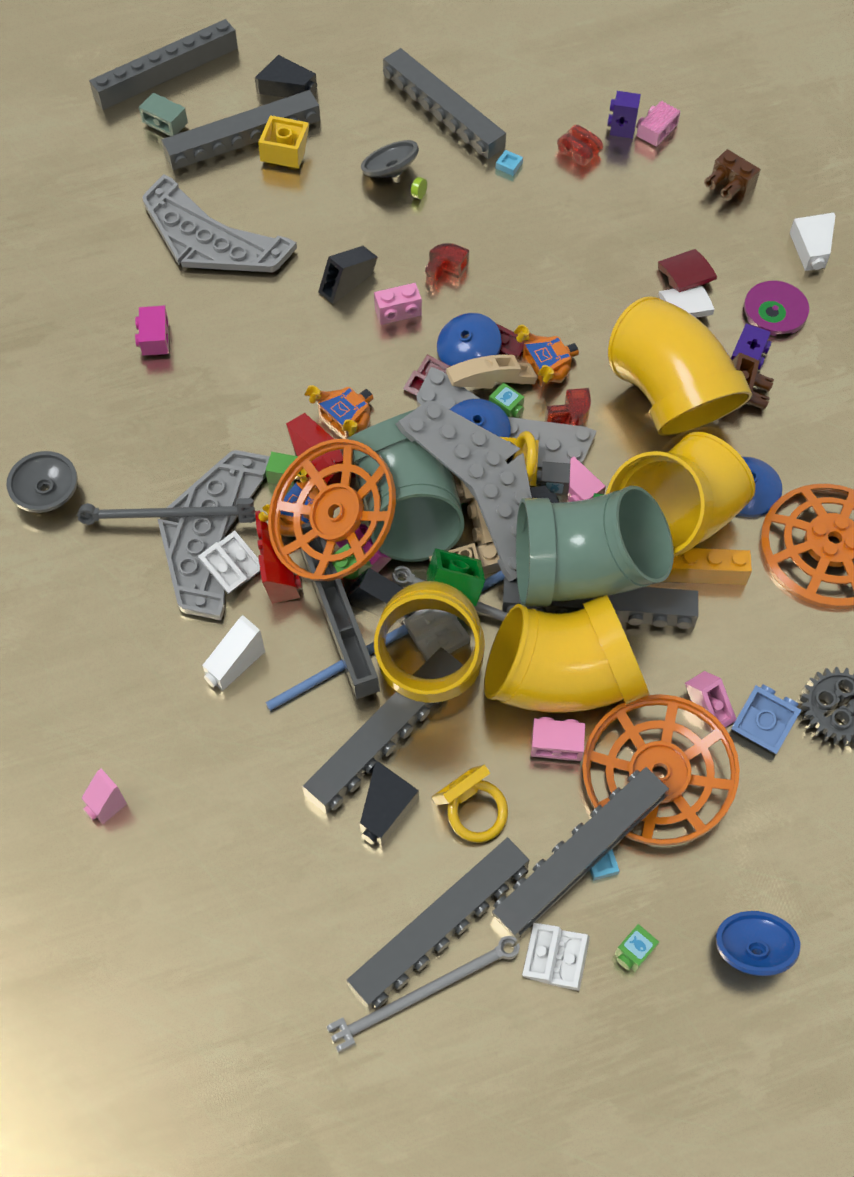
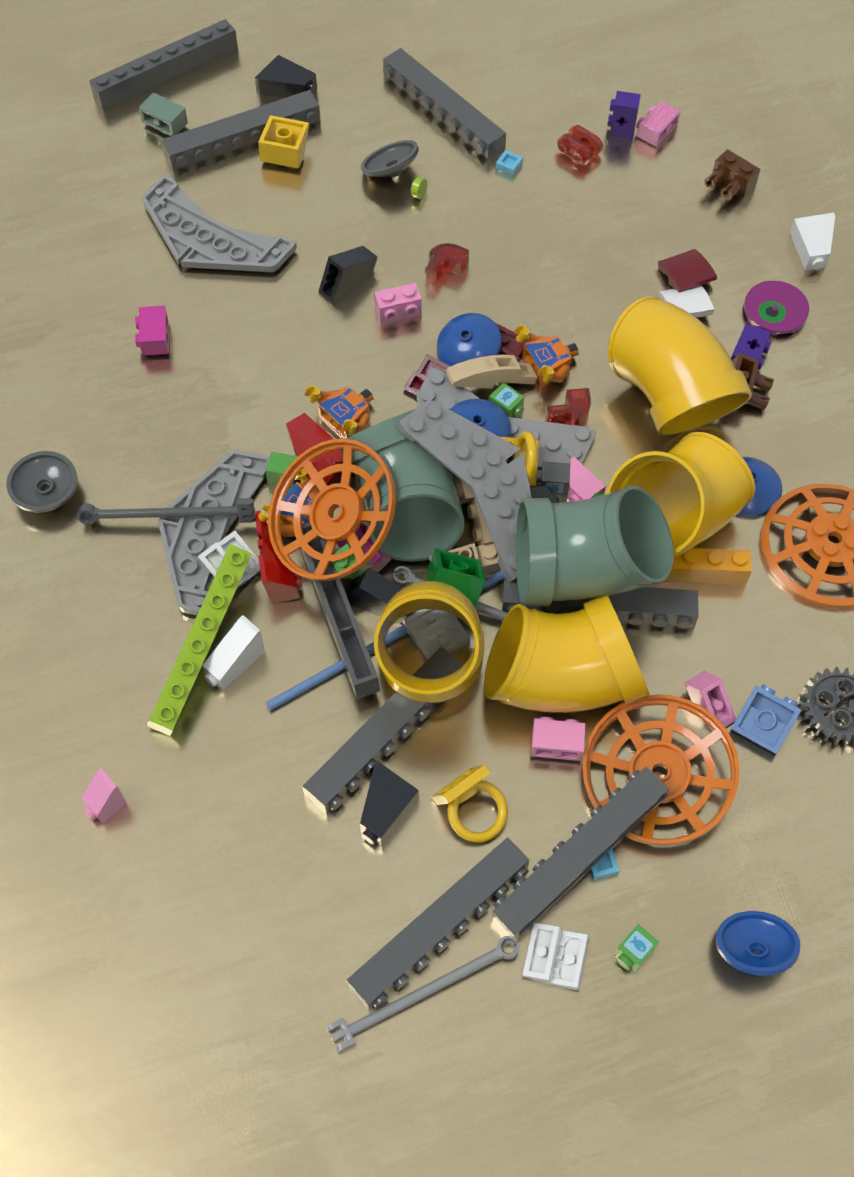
none -> lime brick [147,544,252,736]

